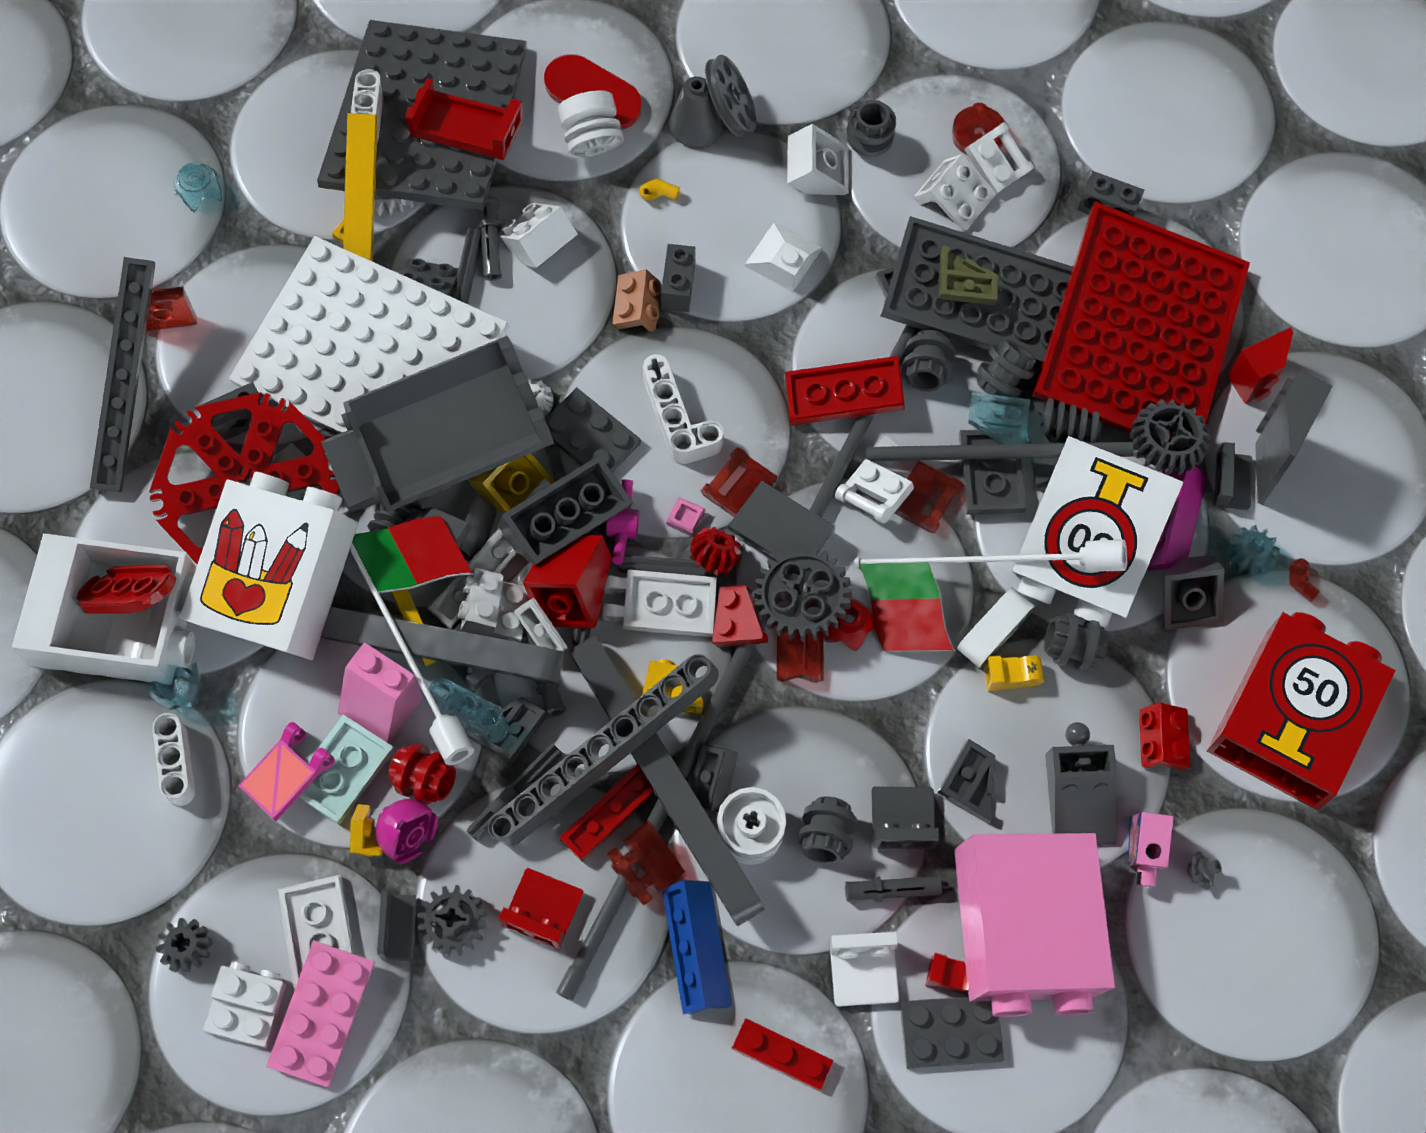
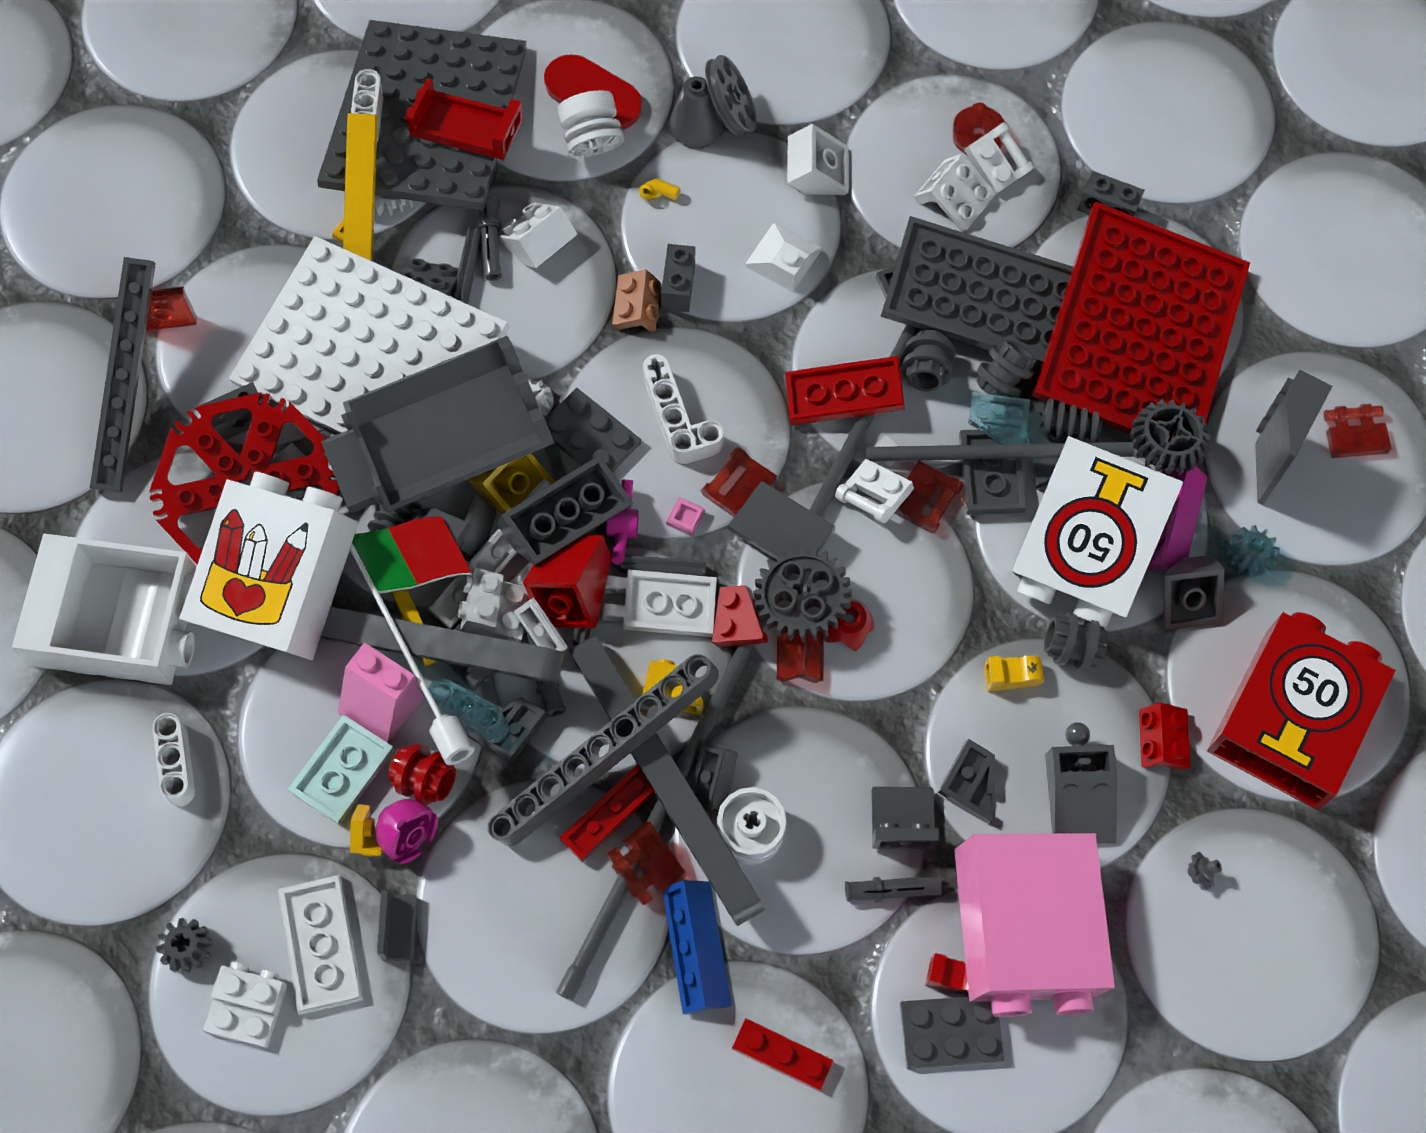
red tile [76,565,176,614] -> none
clear light blue piece [148,662,202,713] -> none
clear light blue piece [174,162,222,212] -> none
flag [238,722,335,821] -> none
bright pink plate [266,940,376,1088] -> none
dark grey gear [417,885,487,956] -> none
dark grey axle [467,744,562,841] -> none
red bracket [498,868,584,950] -> none
red gear [690,527,741,576] -> none
dark grey piece [798,796,858,864] -> none
white bracket [829,932,899,1007] -> none
dark grey piece [846,100,896,156] -> none
flag [854,540,1127,652] -> none
olive wing [939,245,998,305] -> none
white beam [957,587,1035,668] -> none
bright pink torso [1128,812,1173,887] -> none
dark grey panel [1214,442,1252,510] -> none
red slope [1227,327,1293,404] -> none
clear red arm [1289,558,1320,602] -> none
none -> clear red plate [1323,404,1392,458]

